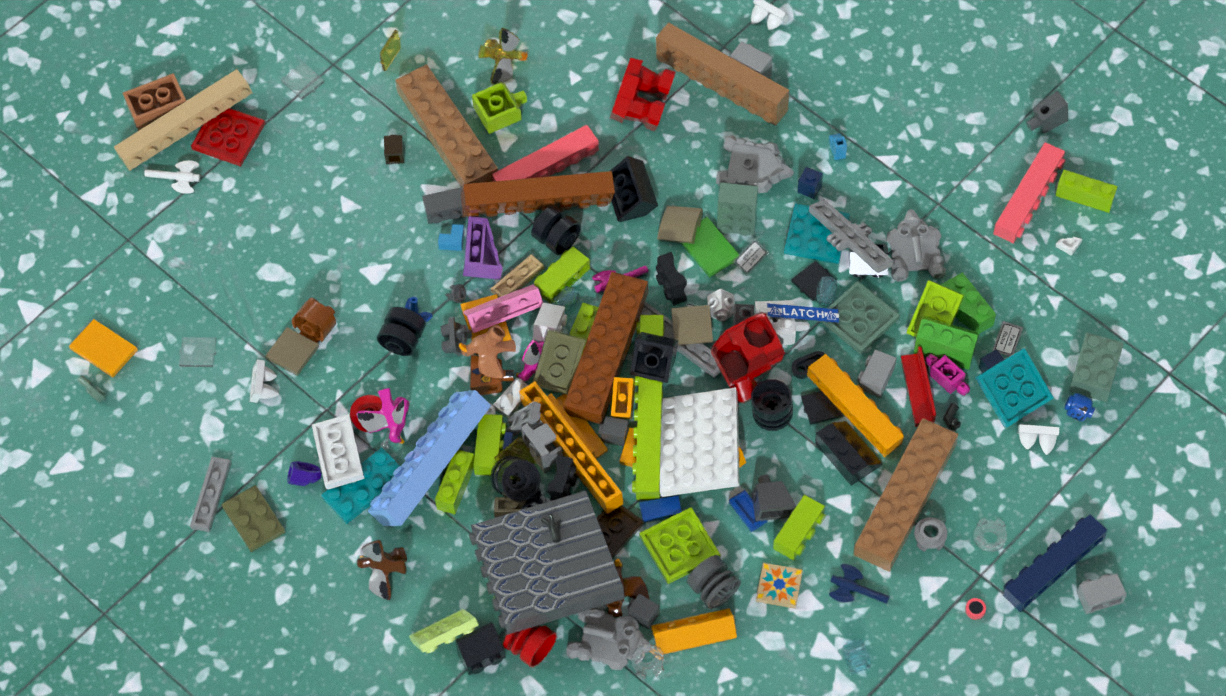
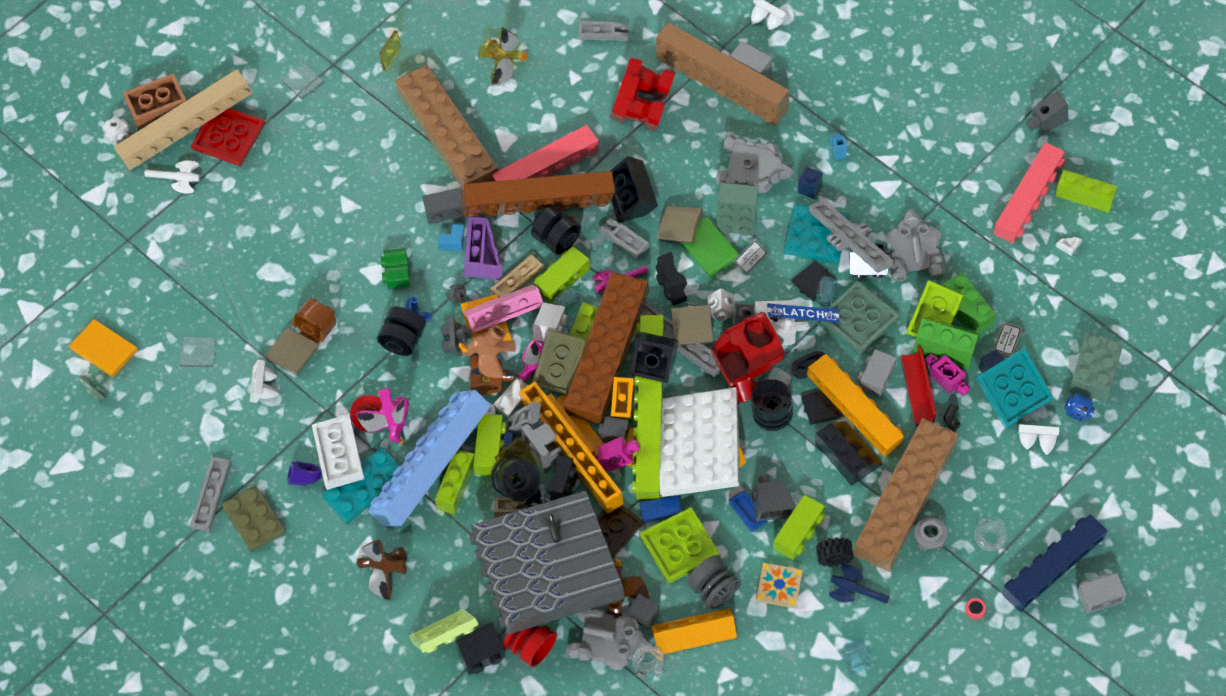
dark brown brick [384,134,404,164] -> none
lime hinge [472,82,527,134] -> none
none -> white brick [102,116,131,146]
none -> green brick [380,248,410,289]
none -> light grey hinge [578,21,629,42]
none -> dark pink piece [595,436,640,472]
none -> light grey hinge [598,218,650,260]
none -> black tyre [816,537,854,567]

